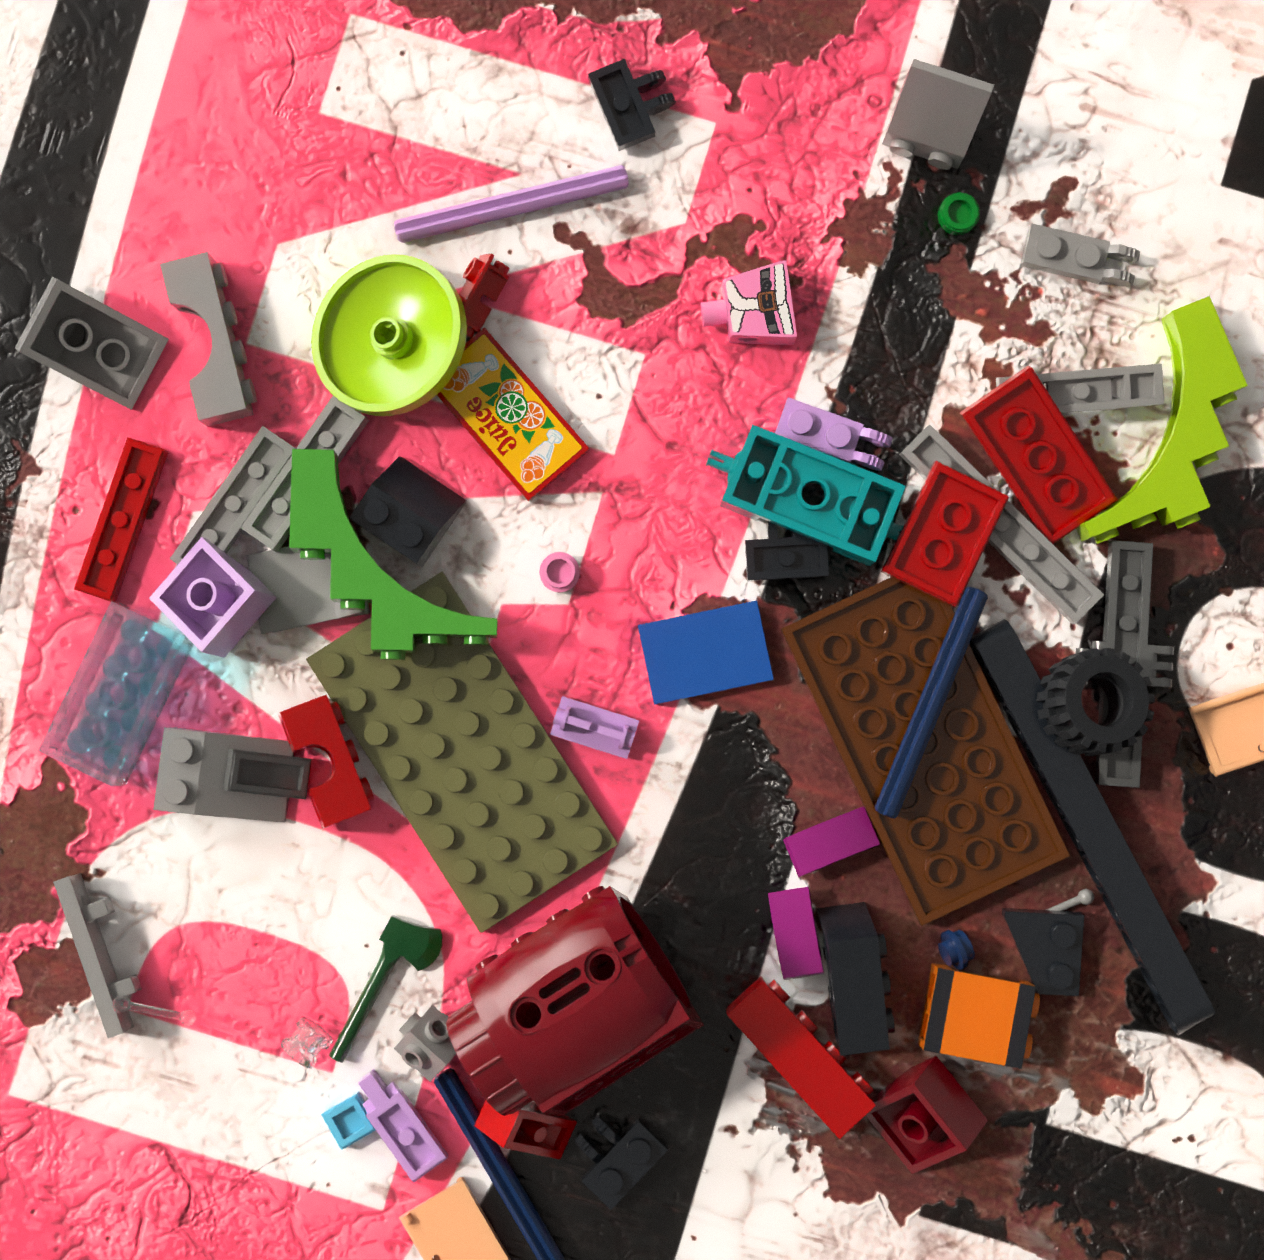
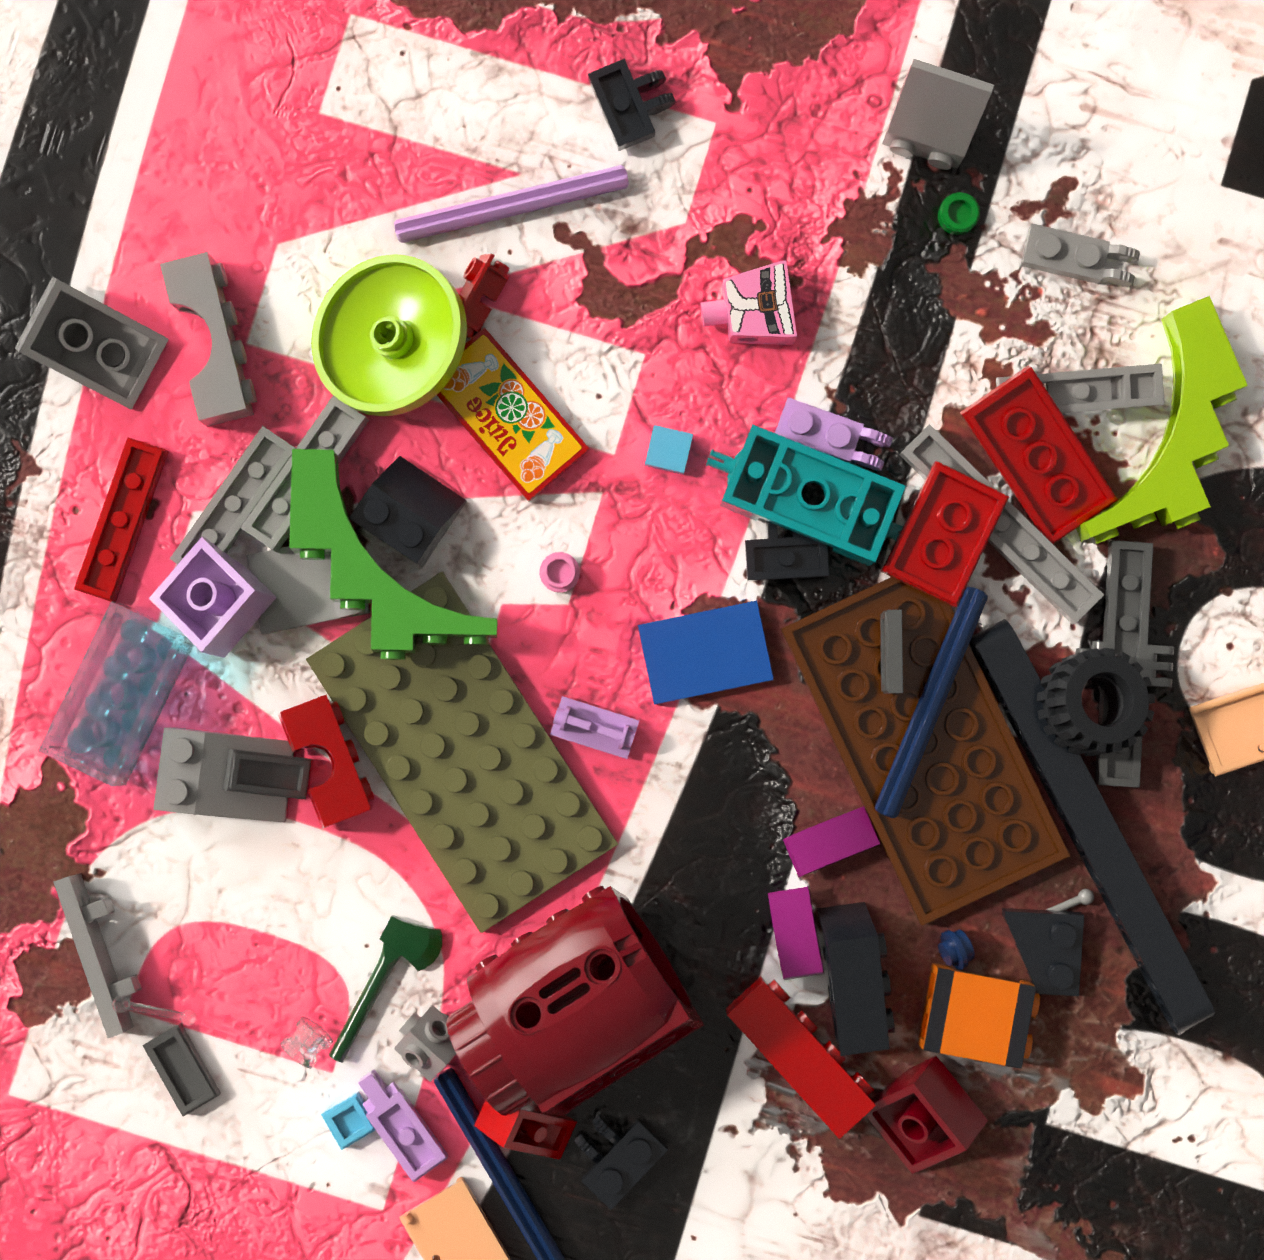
none -> dark grey tile [142,1023,221,1117]
none -> medium azure tile [645,425,693,475]
none -> dark grey tile [880,610,903,694]

